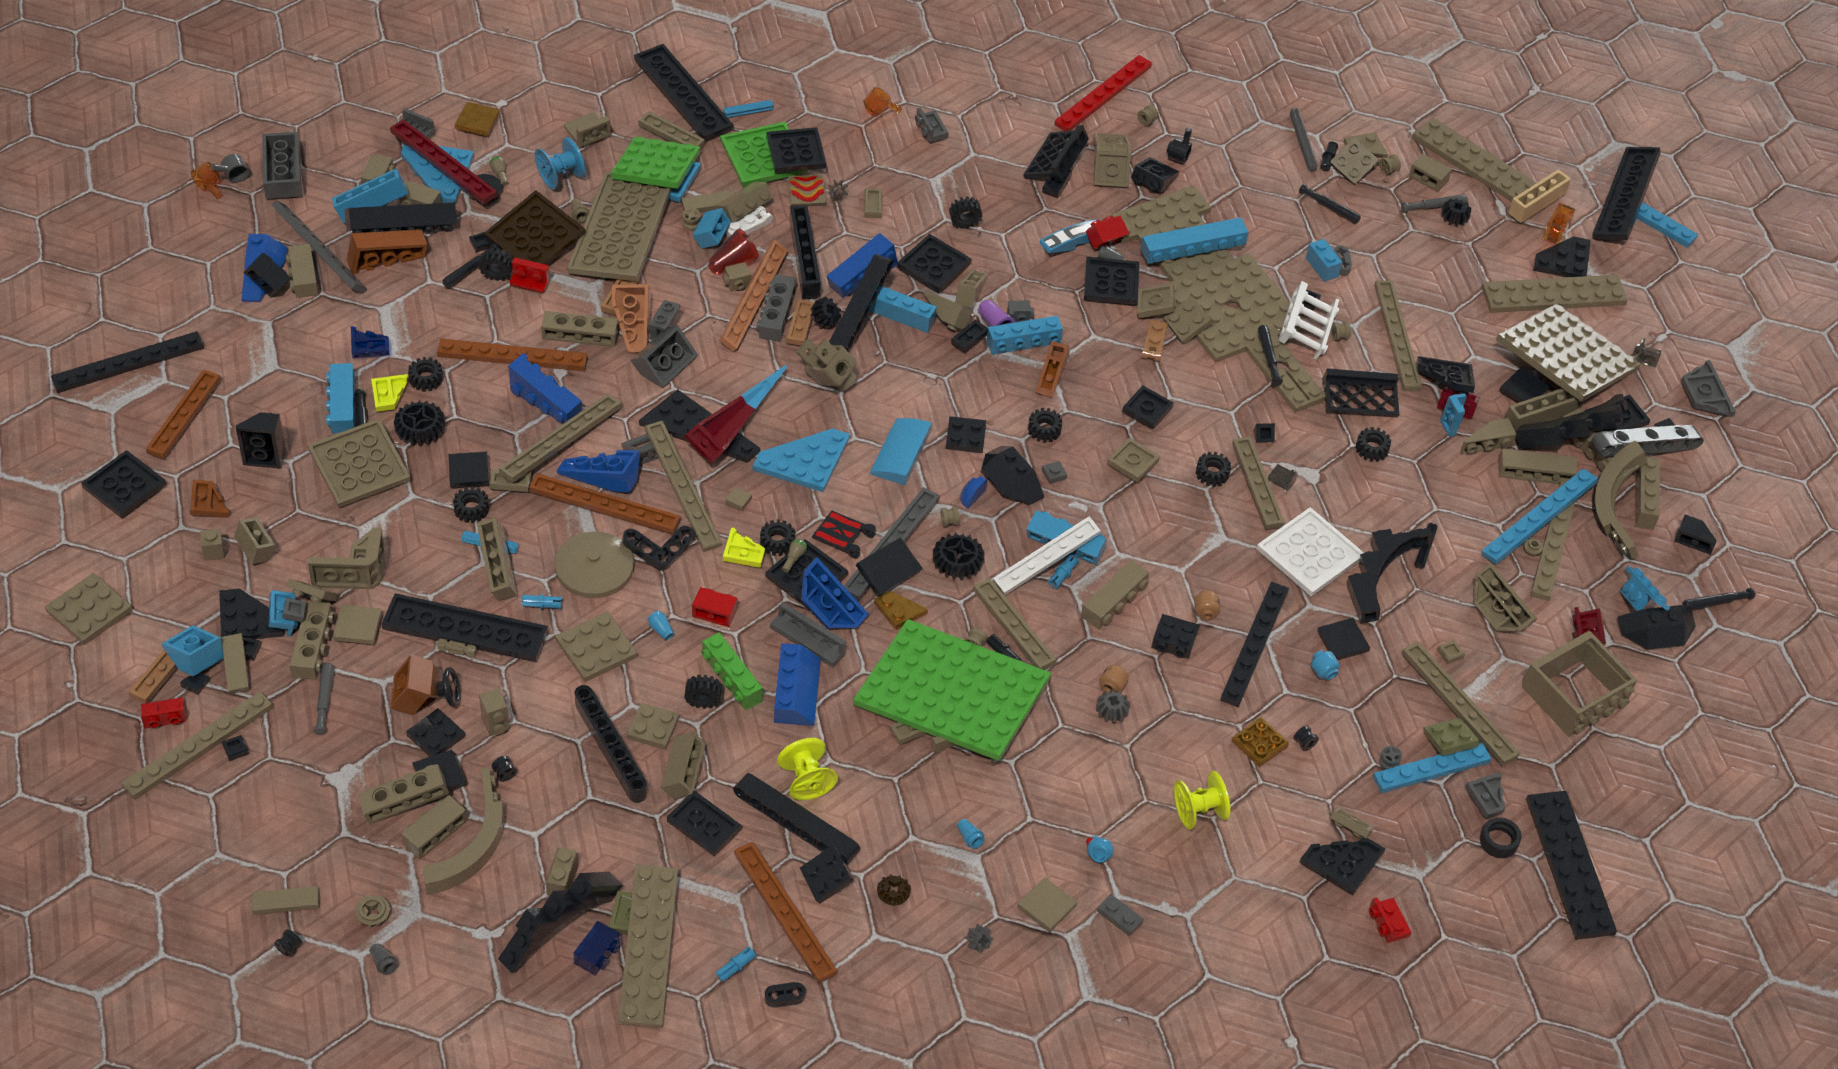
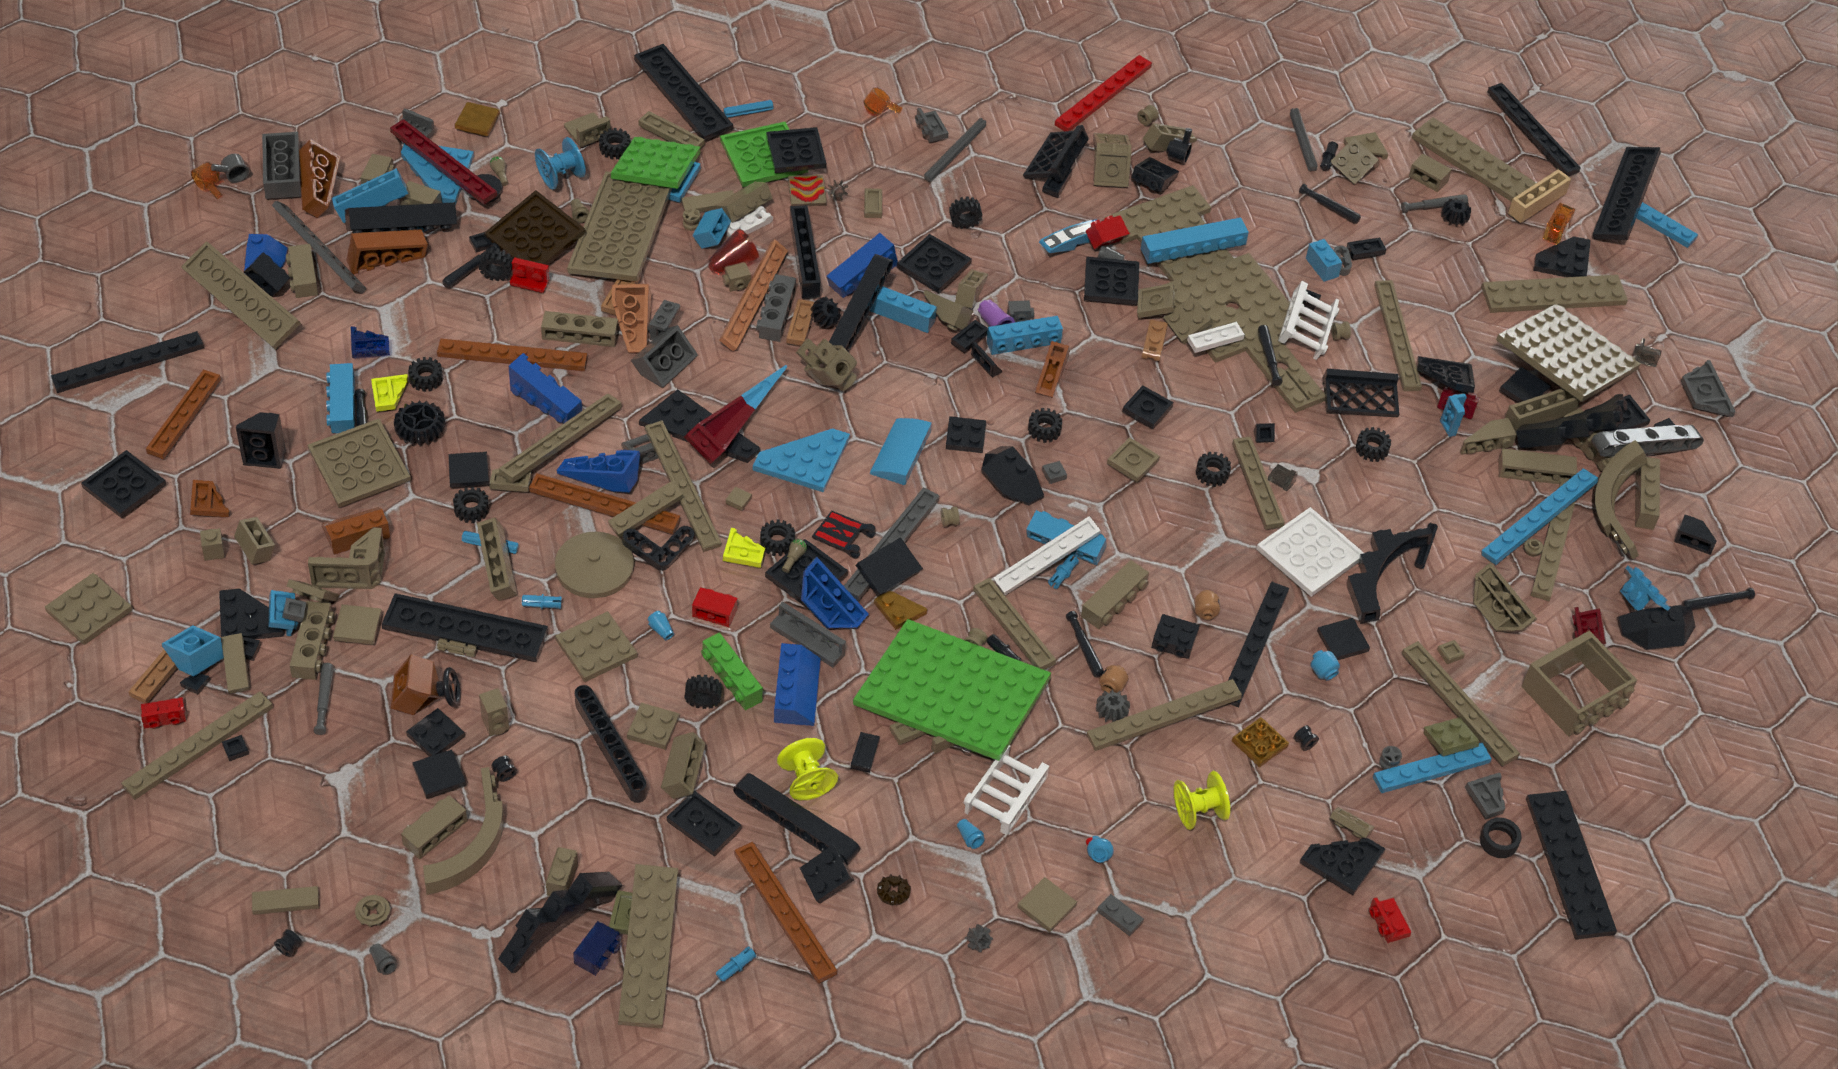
dark tan brick [358,764,449,824] -> none
black beam [764,982,806,1008] -> none
black gear [932,532,985,581] -> none
blue brick [960,476,987,509] -> none
dark tan wheel [1380,154,1401,175] -> none
none -> dark tan plate [181,241,301,350]
none -> dark orange wedge [299,139,340,218]
none -> dark orange slope [321,507,390,555]
none -> black tyre [599,128,631,160]
none -> dark tan plate [608,481,683,538]
none -> black tile [850,732,880,773]
none -> dark grey axle [924,118,986,182]
none -> white fence [963,745,1049,835]
none -> black slope [971,341,1003,378]
none -> black piece [1066,611,1104,678]
none -> dark tan plate [1087,679,1242,751]
none -> dark tan slope [1142,123,1197,152]
none -> white plate [1187,322,1245,353]
none -> black plate [1347,237,1386,260]
none -> black plate [1487,83,1581,176]

